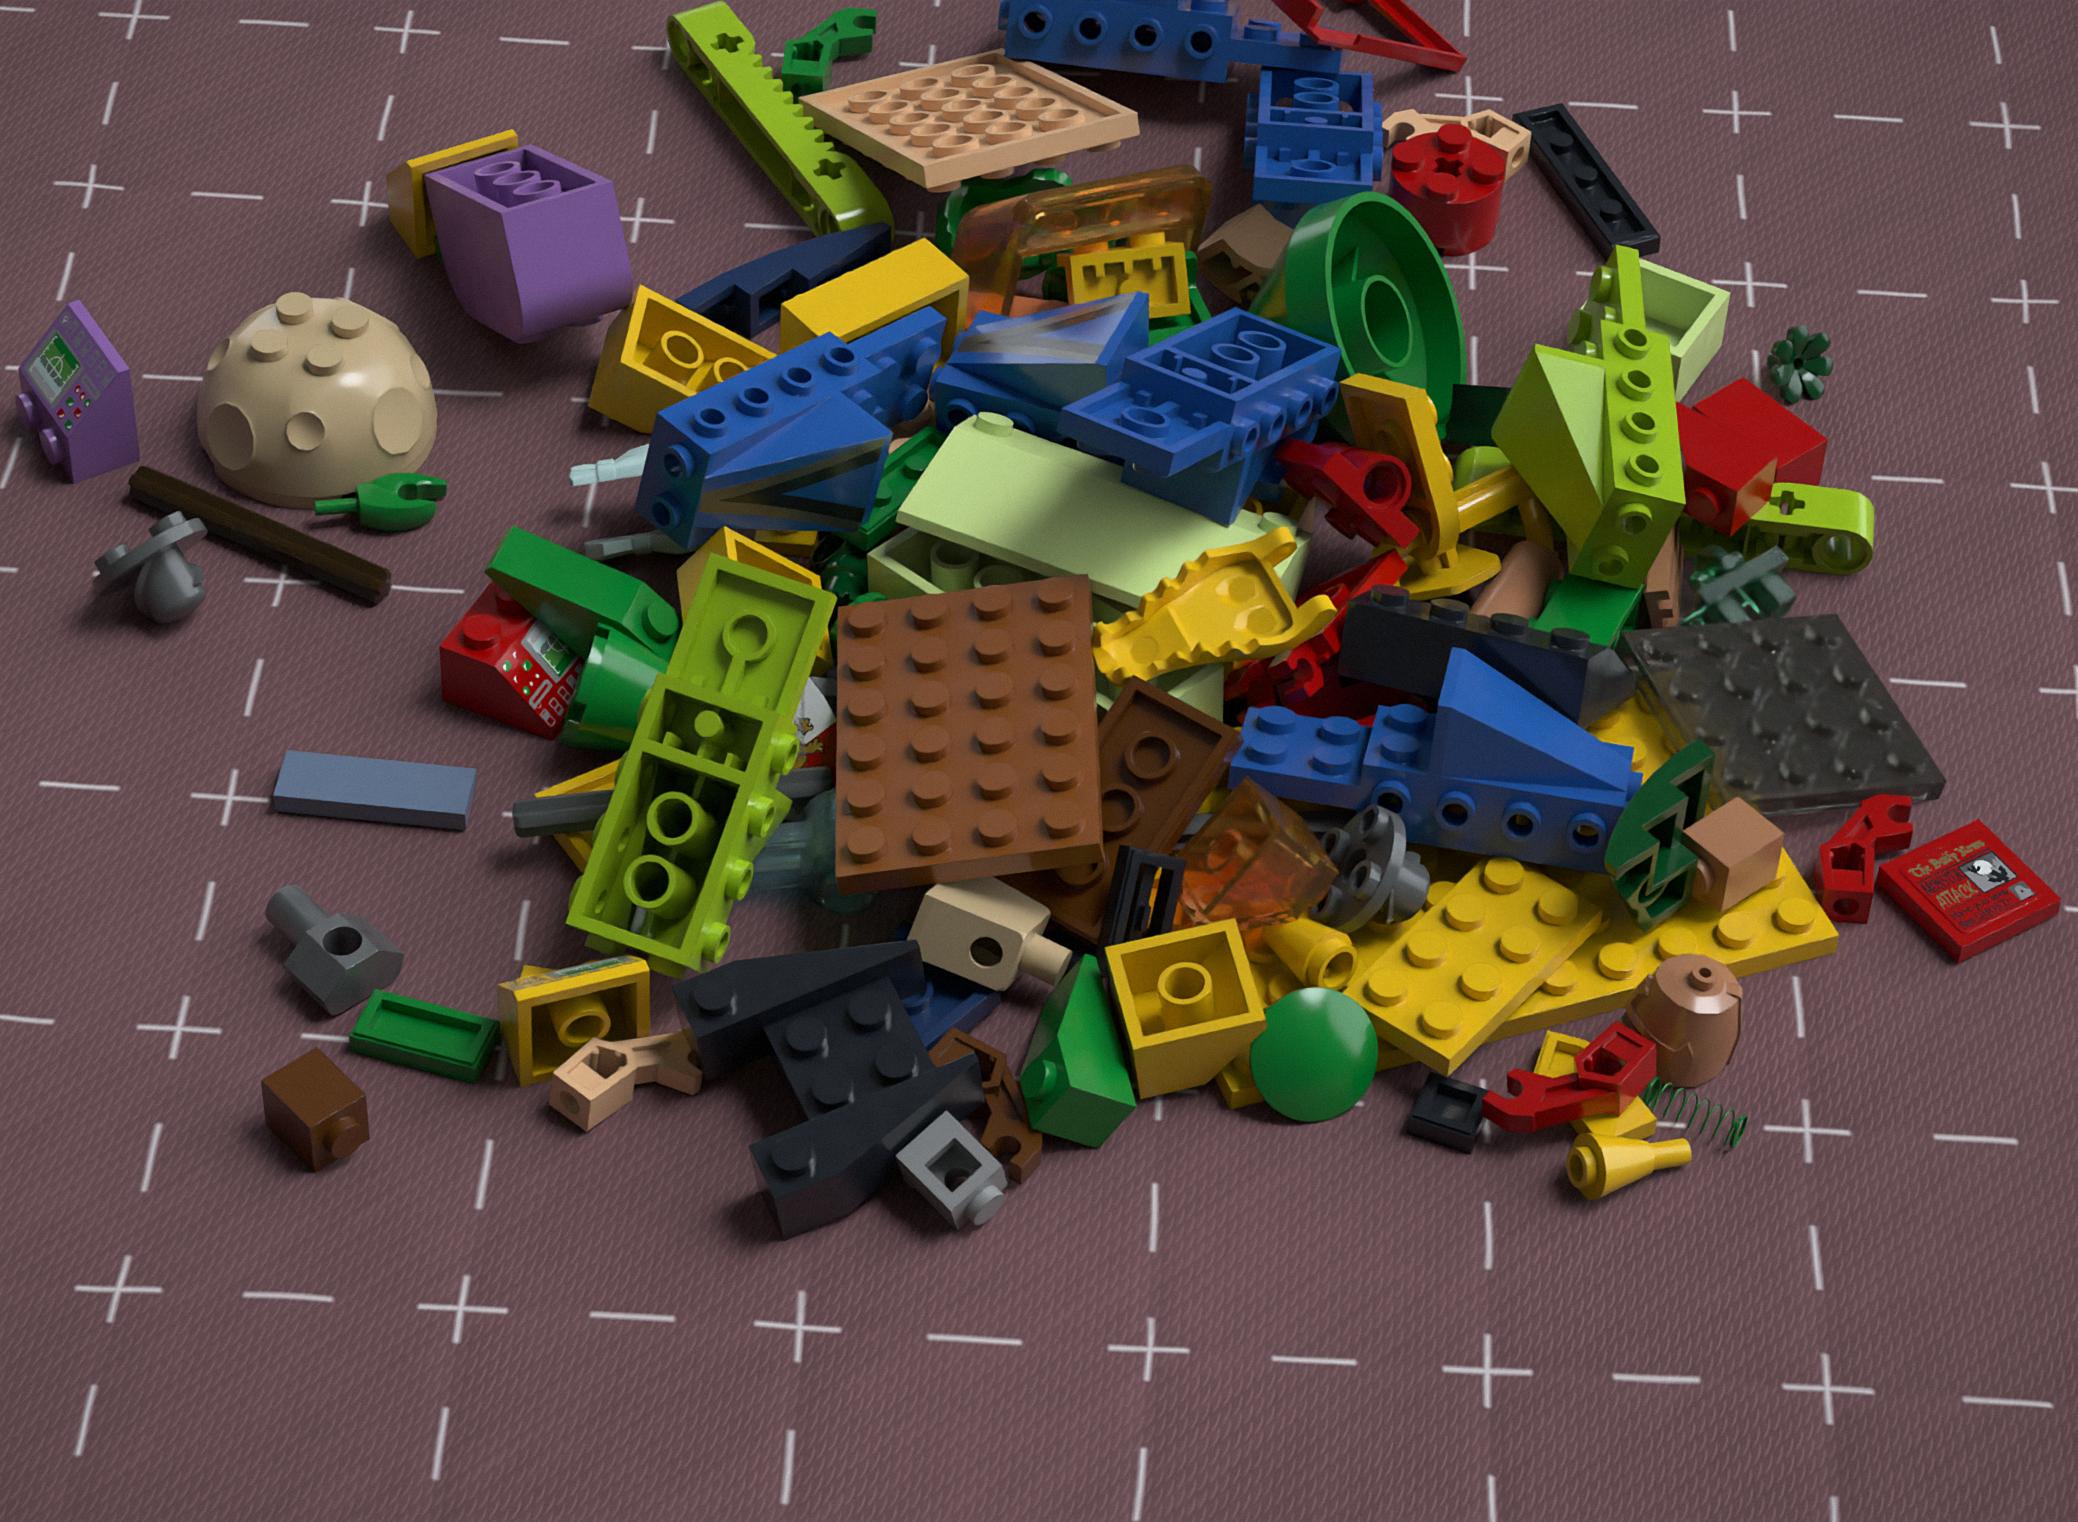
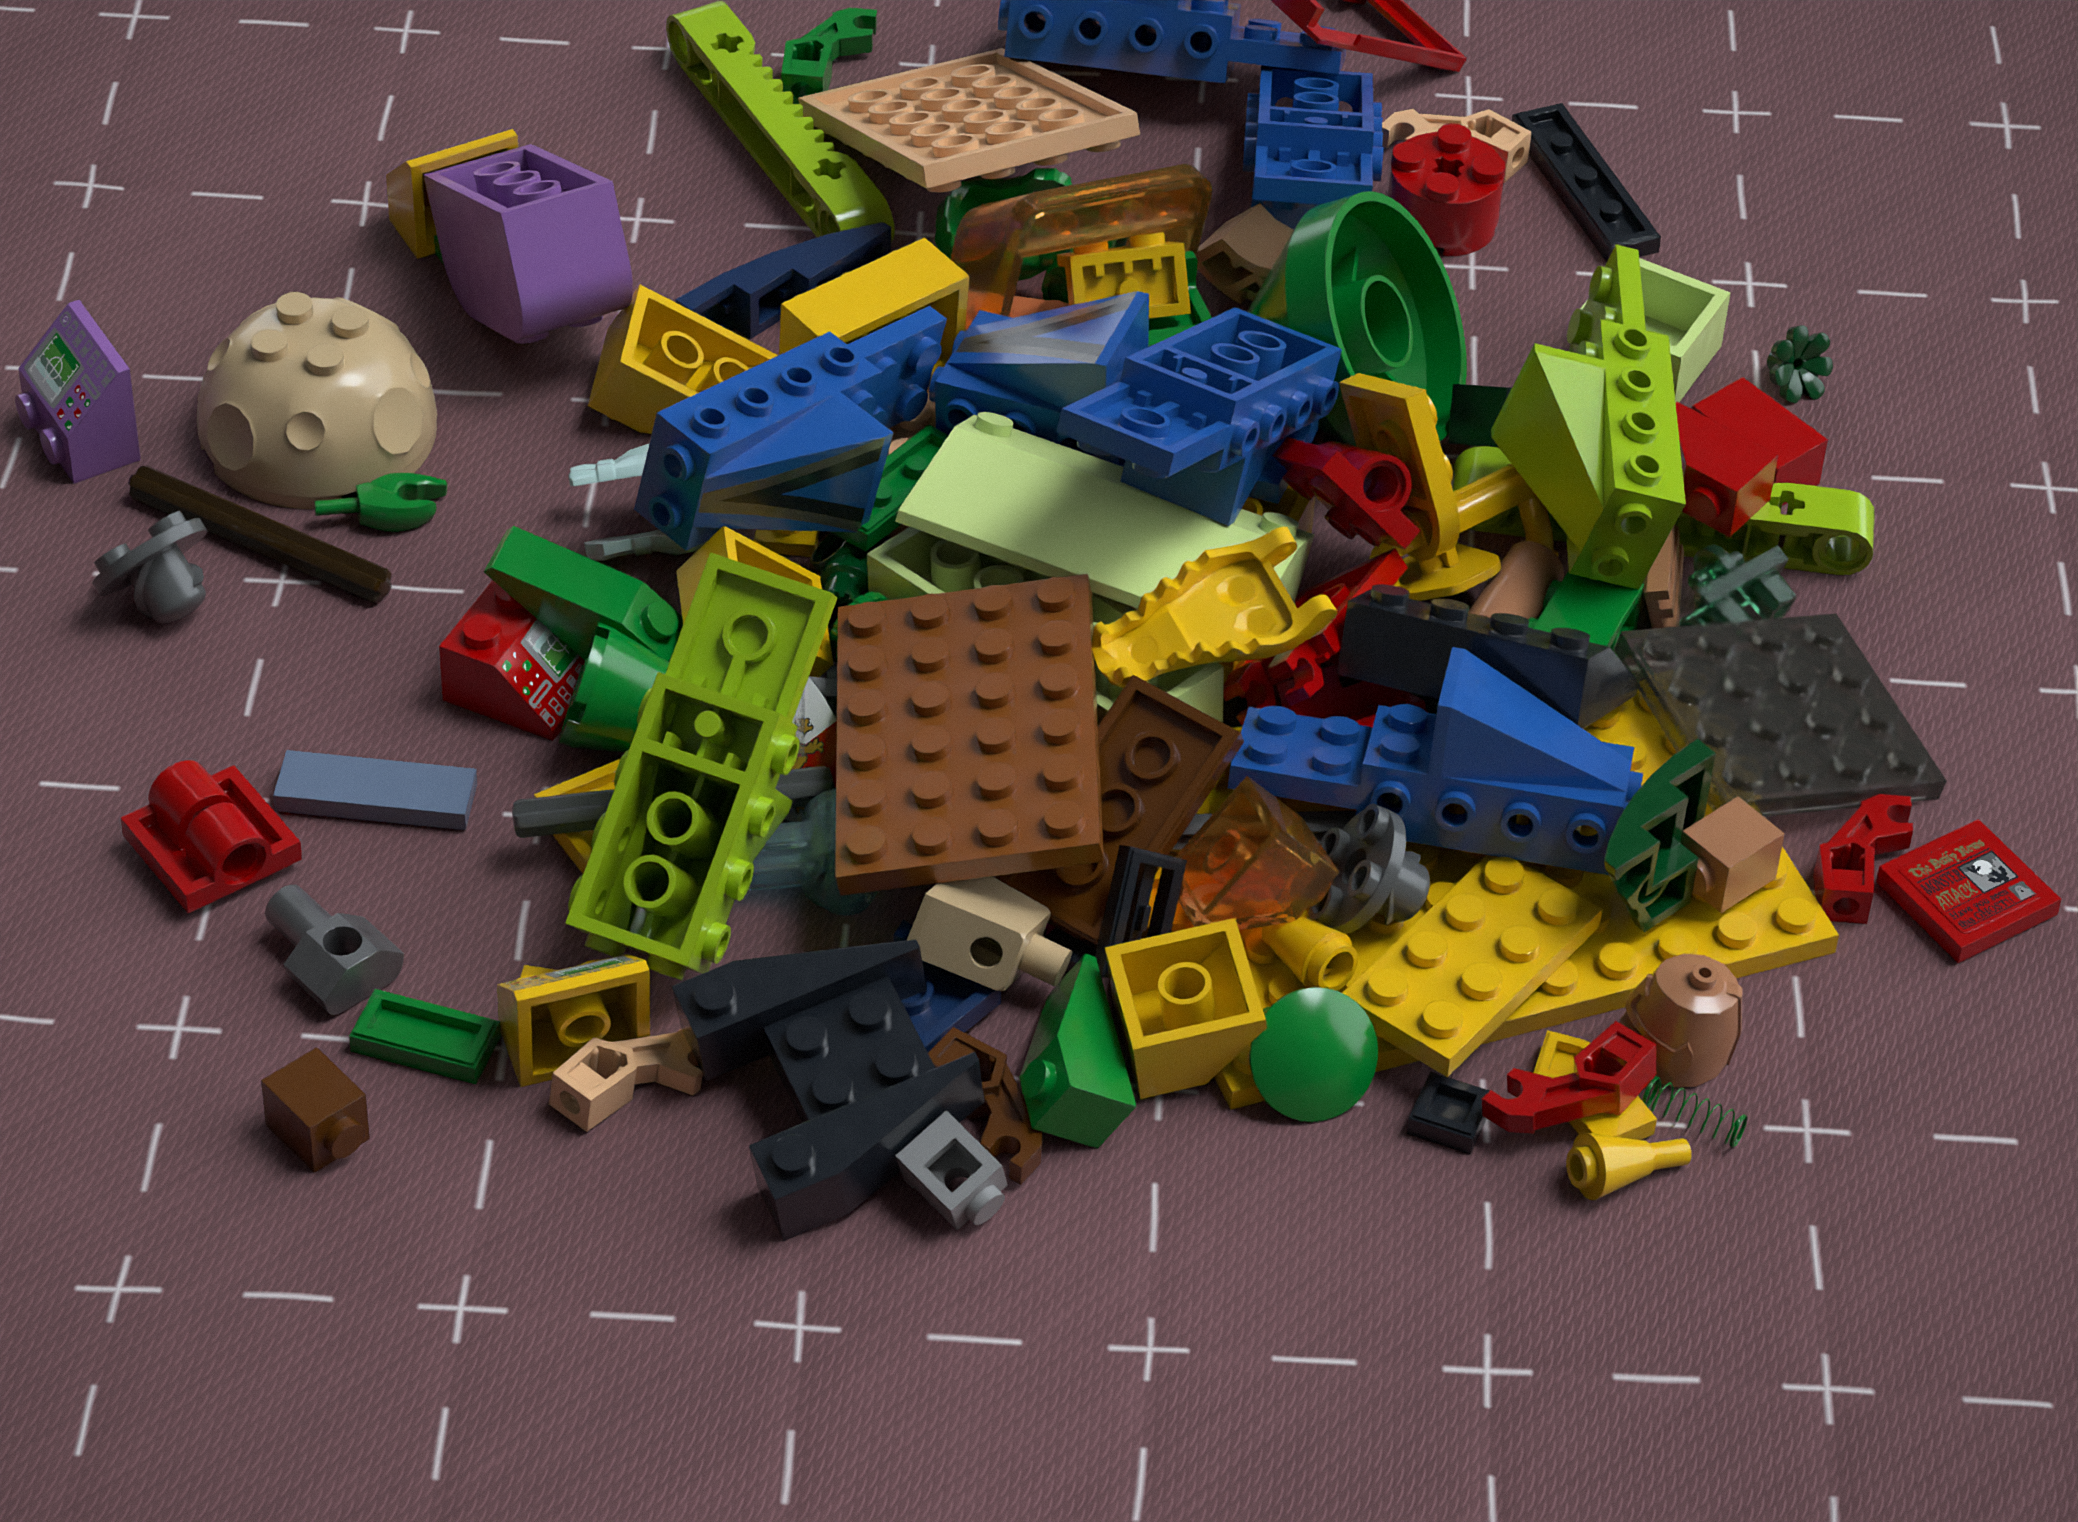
none -> red plate [120,760,302,914]

